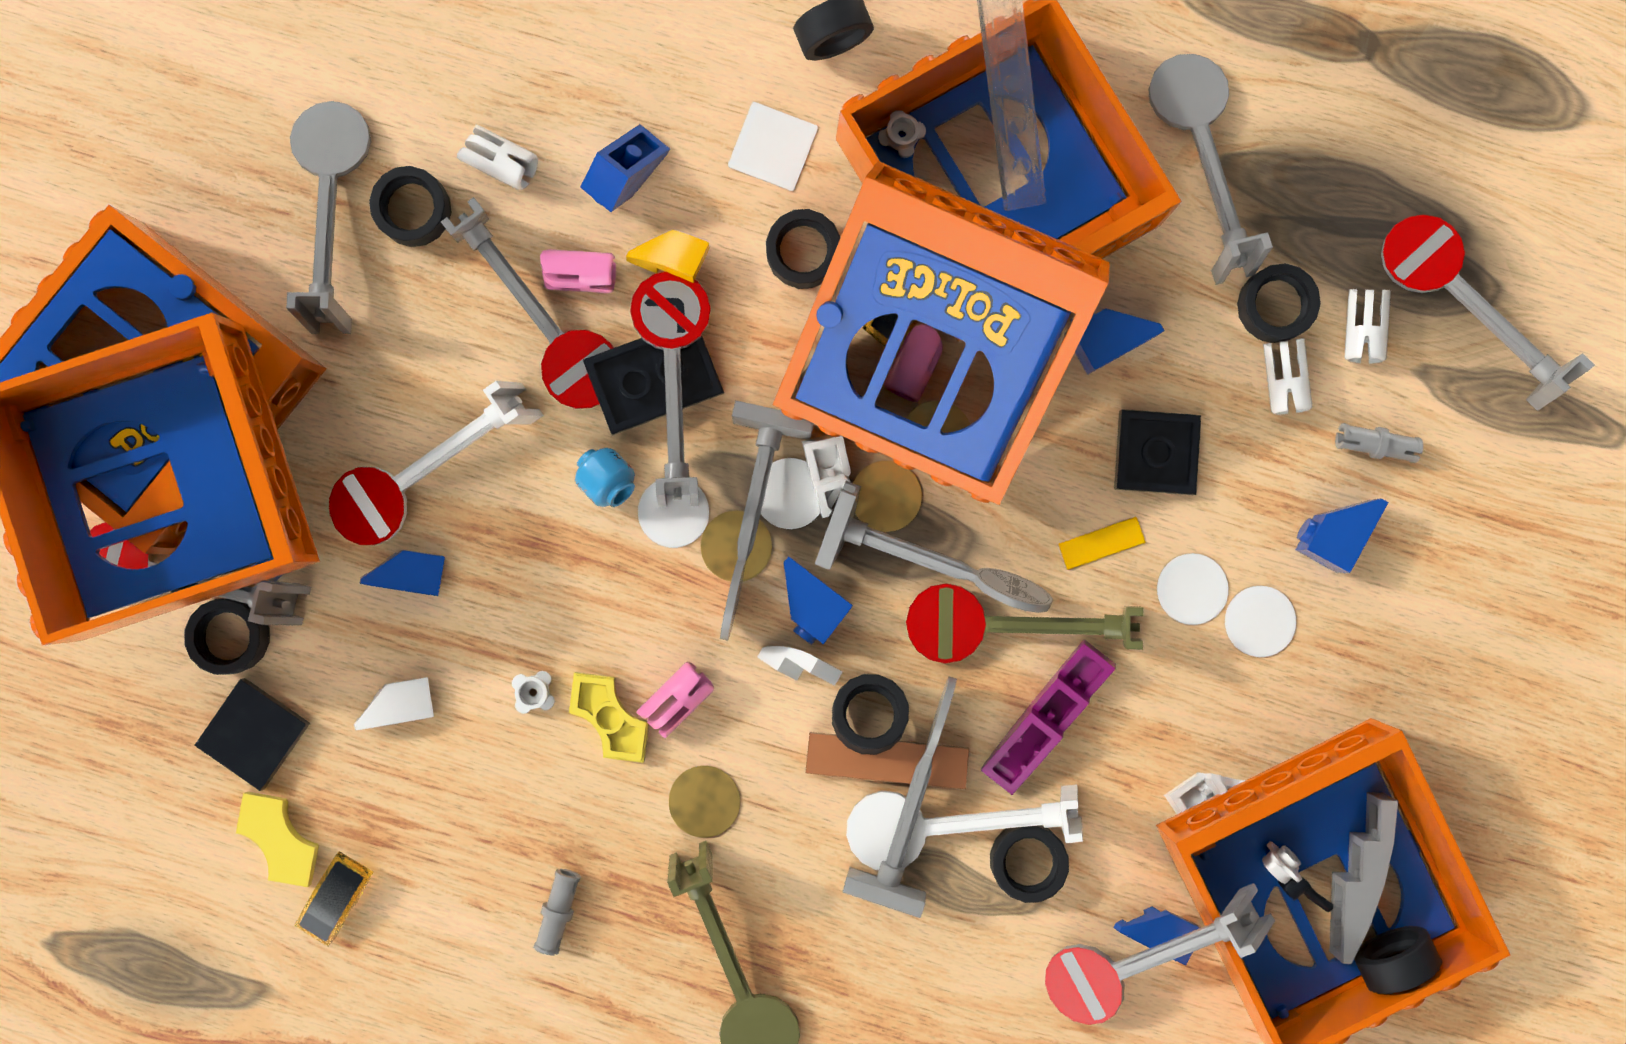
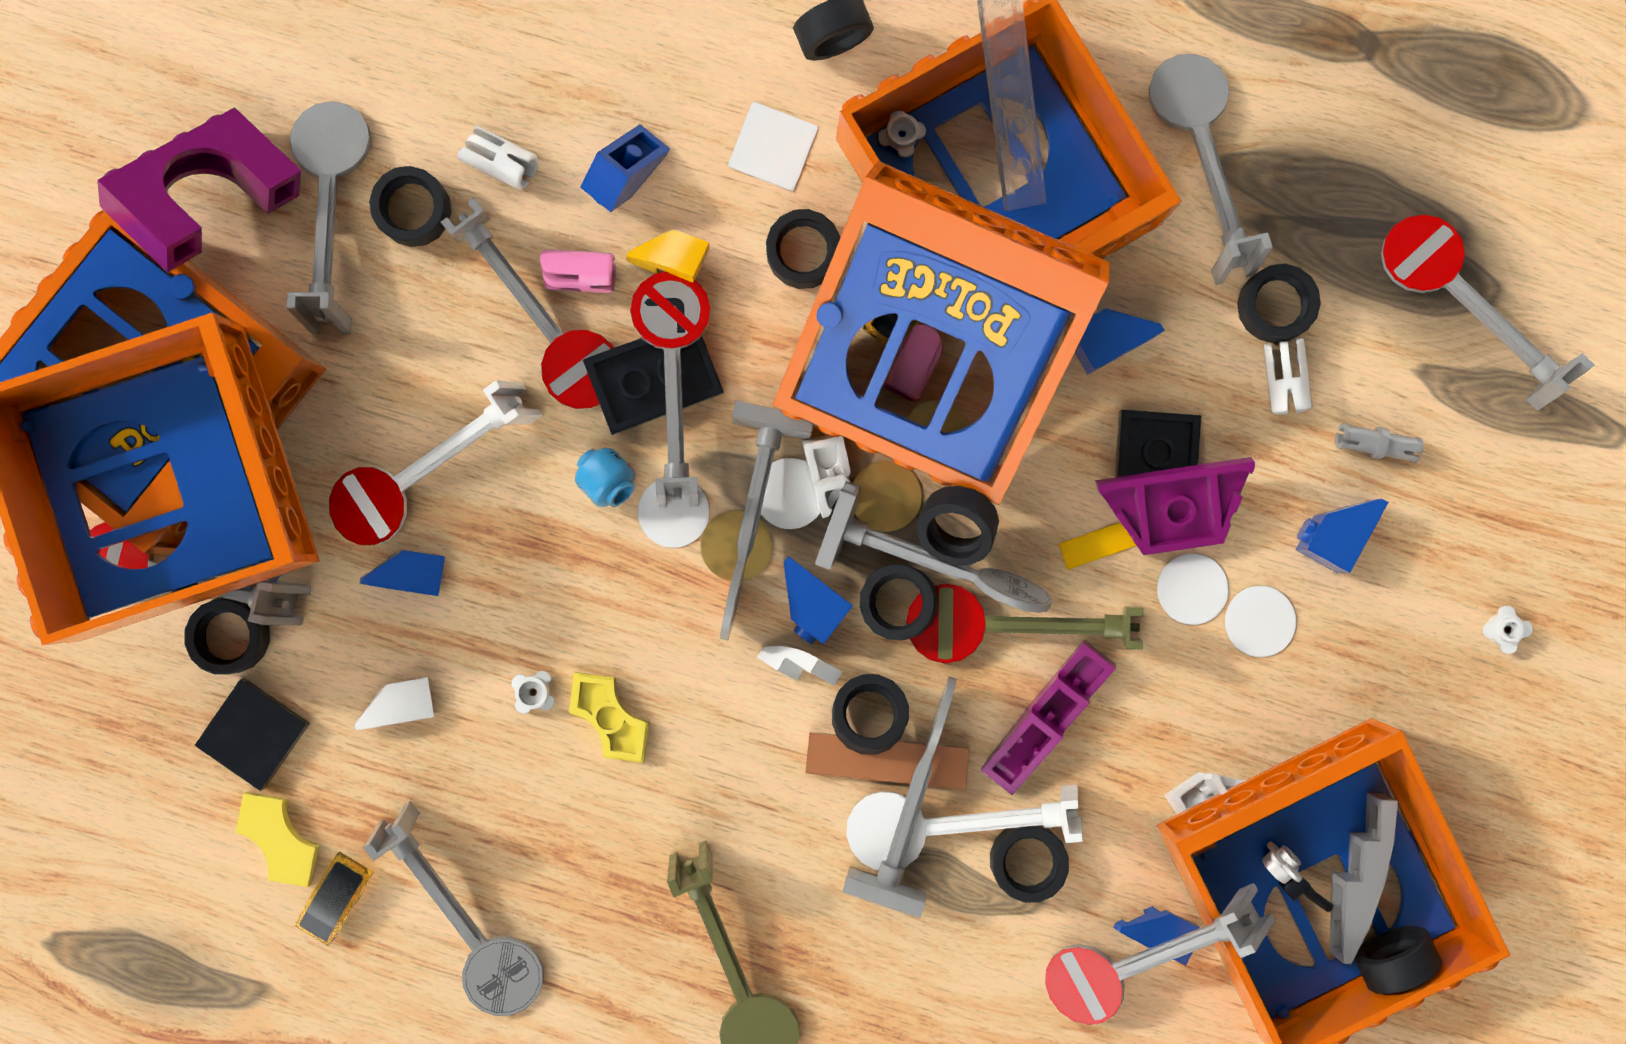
light grey pin [533,869,581,956] -> none
bright pink arm [636,662,714,738] -> none
pearl gold sticker [669,766,740,838] -> none
white arm [1344,289,1391,364] -> none
none -> magenta arch [97,107,301,273]
none -> light grey piece [363,801,543,1016]
none -> black tyre [859,564,938,640]
none -> black tyre [917,486,999,566]
none -> magenta wing [1095,457,1255,555]
none -> white plate [1483,606,1532,654]

